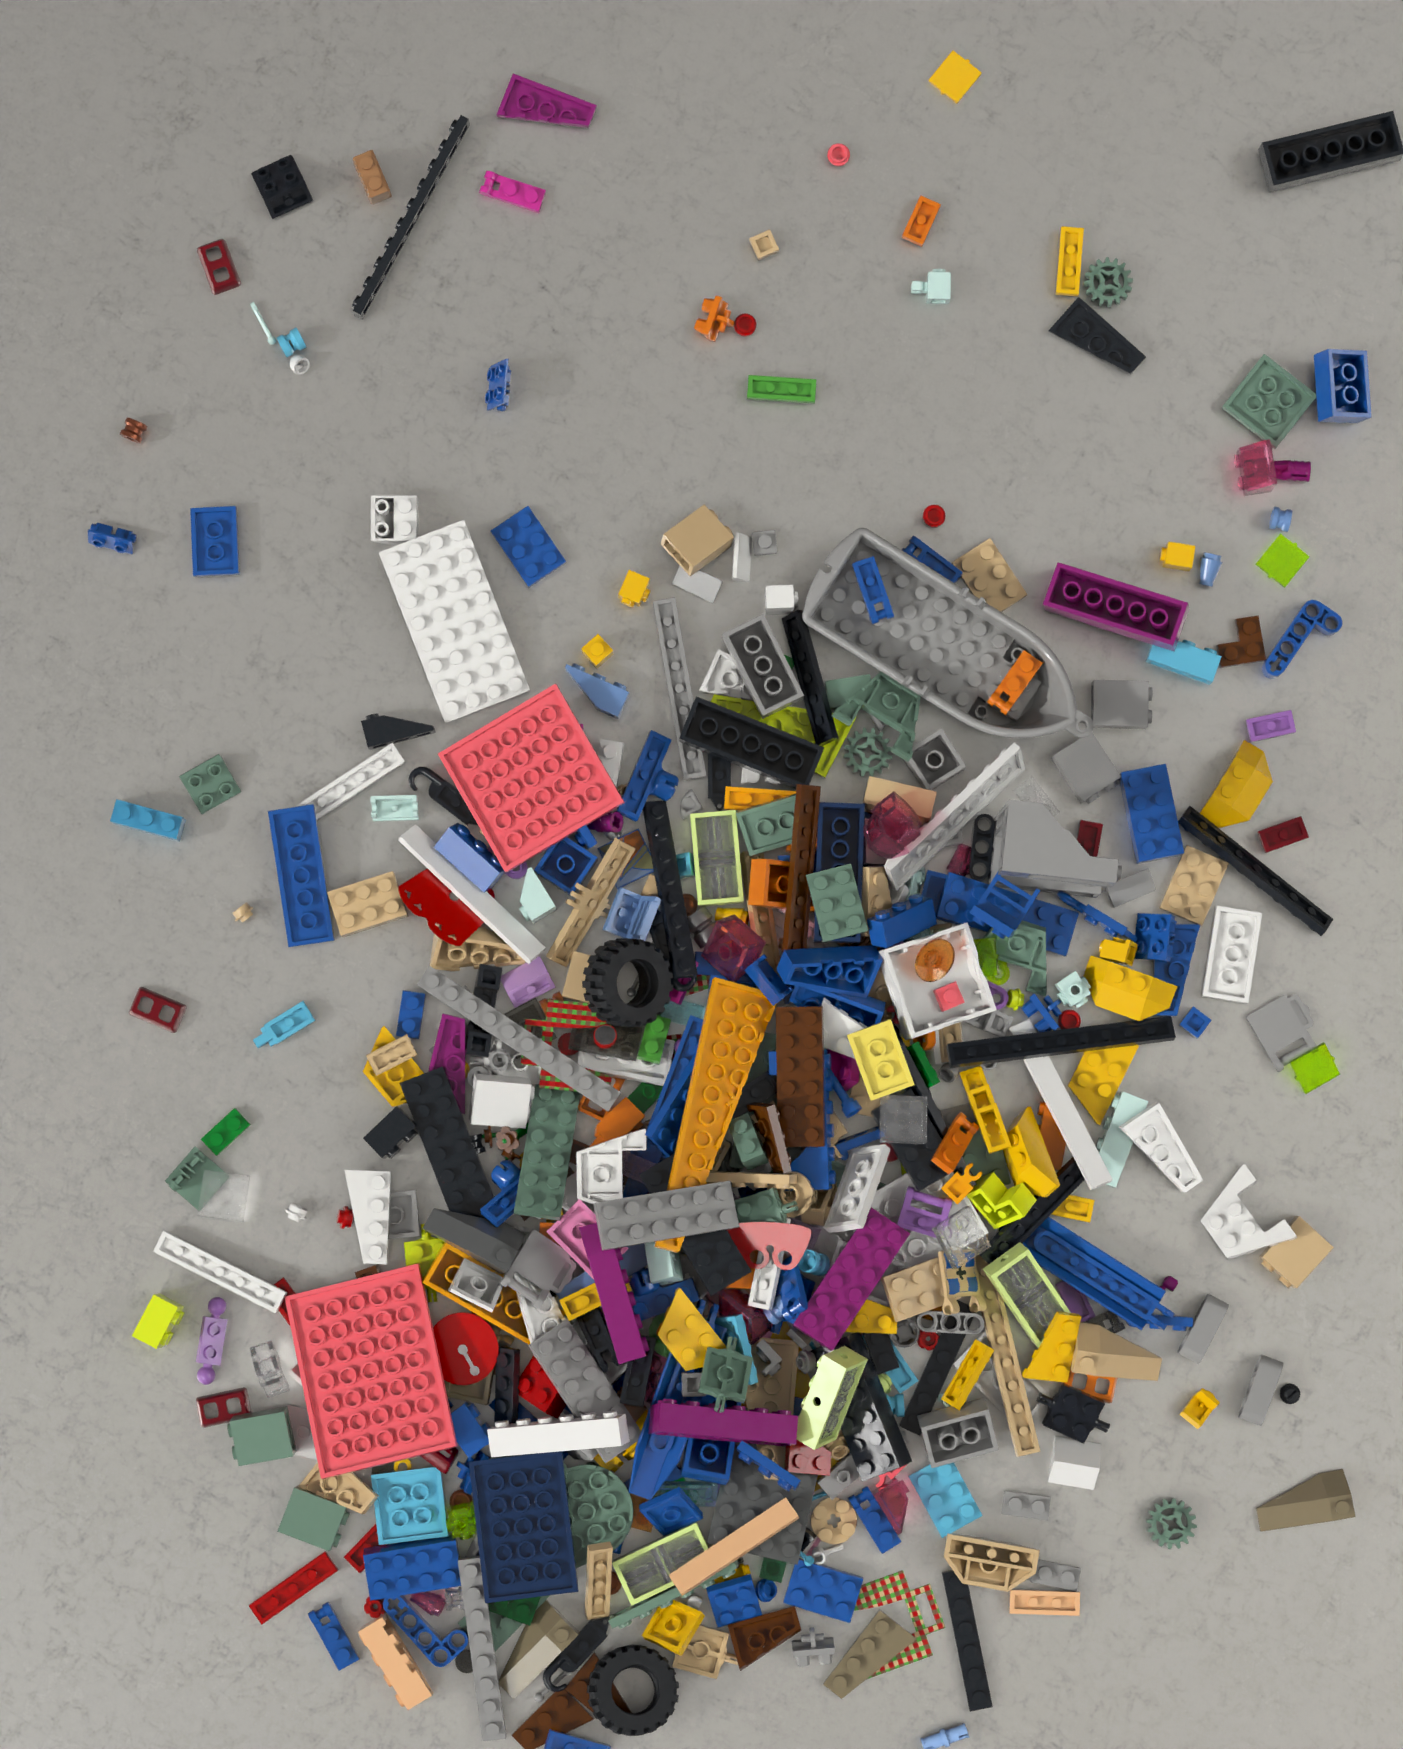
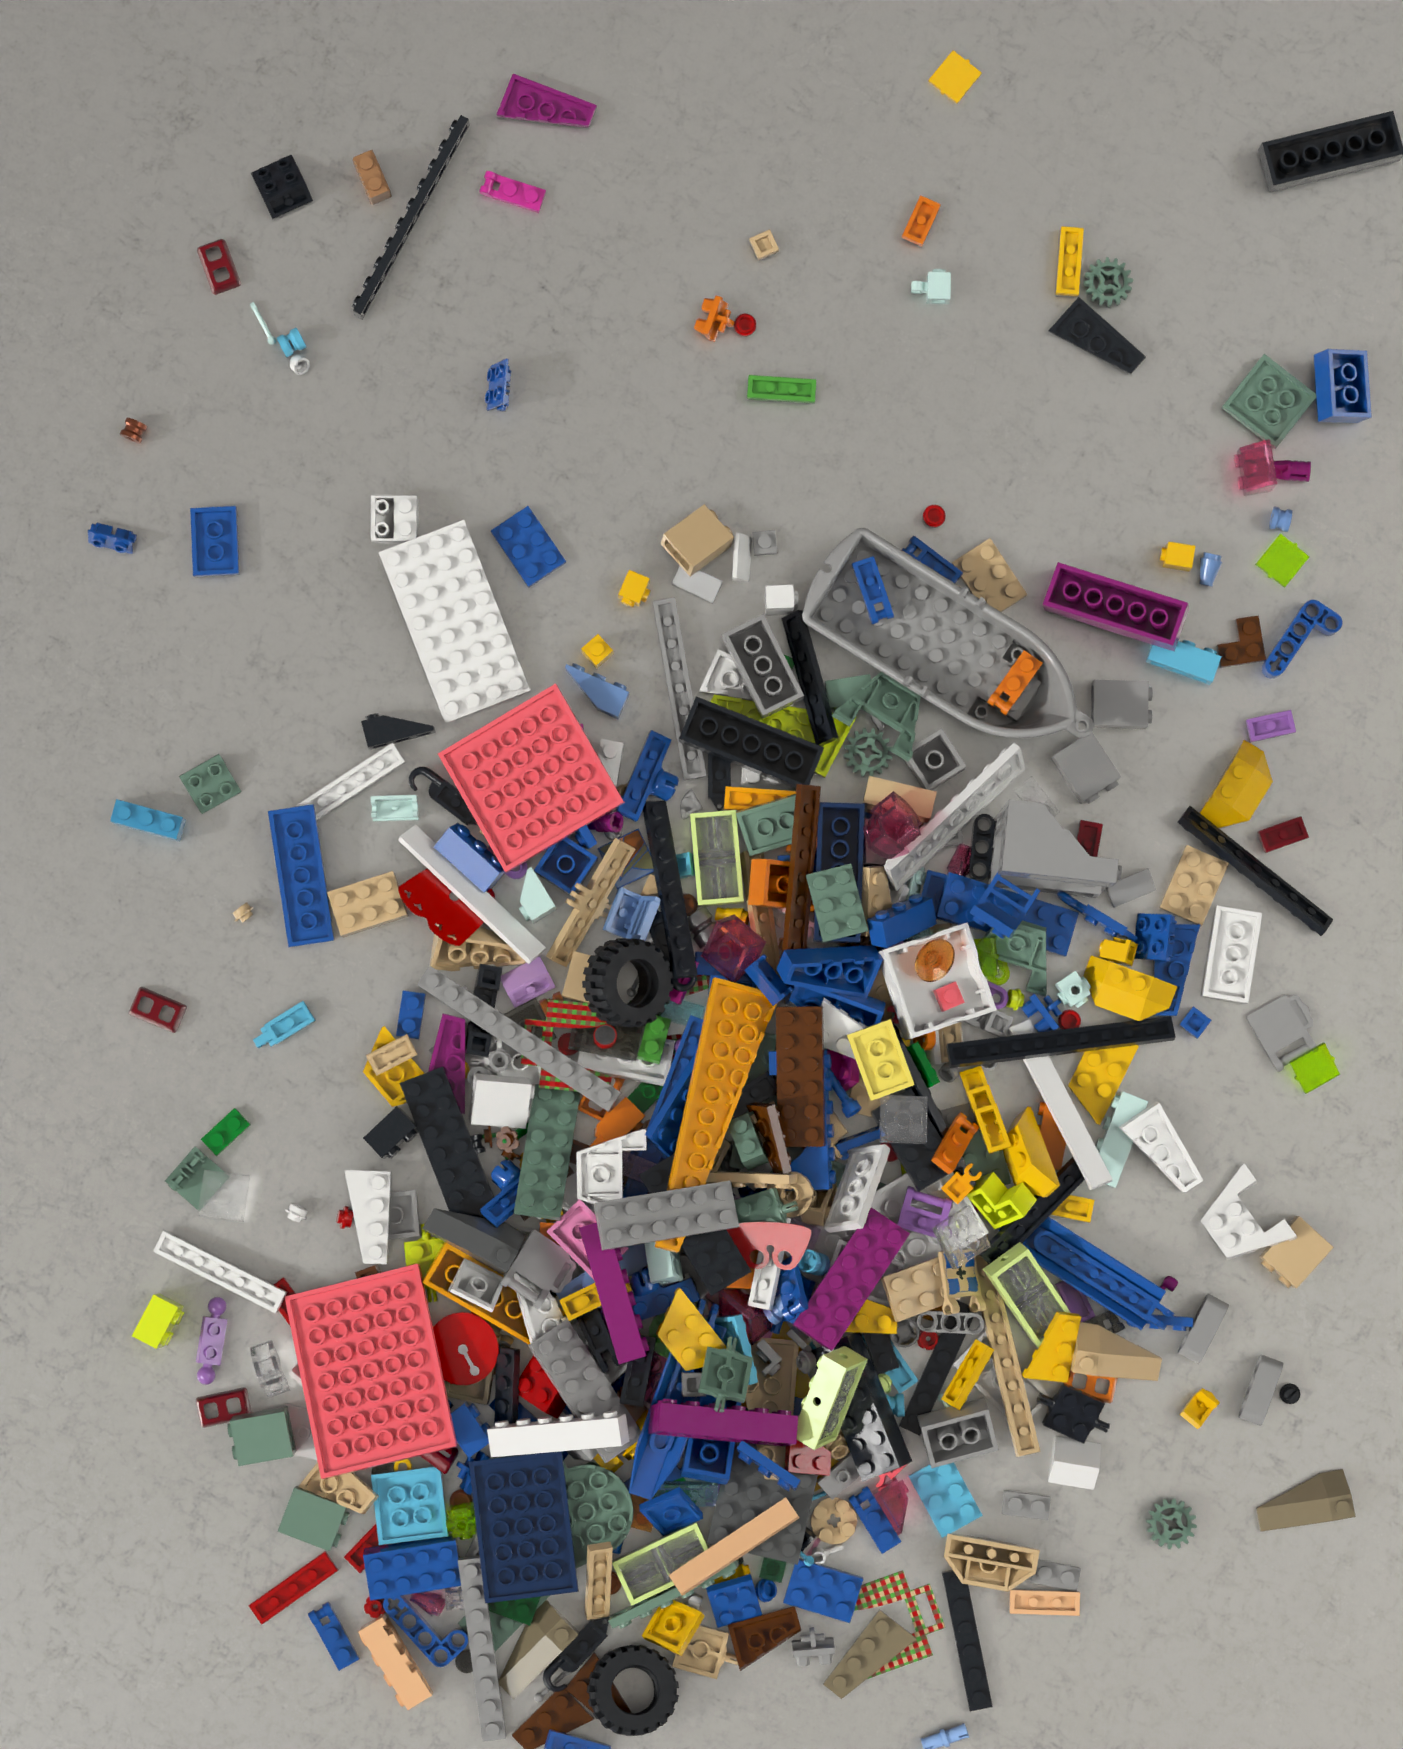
coral plate [827,143,850,166] -> none
blue brick [1119,764,1184,864] -> none

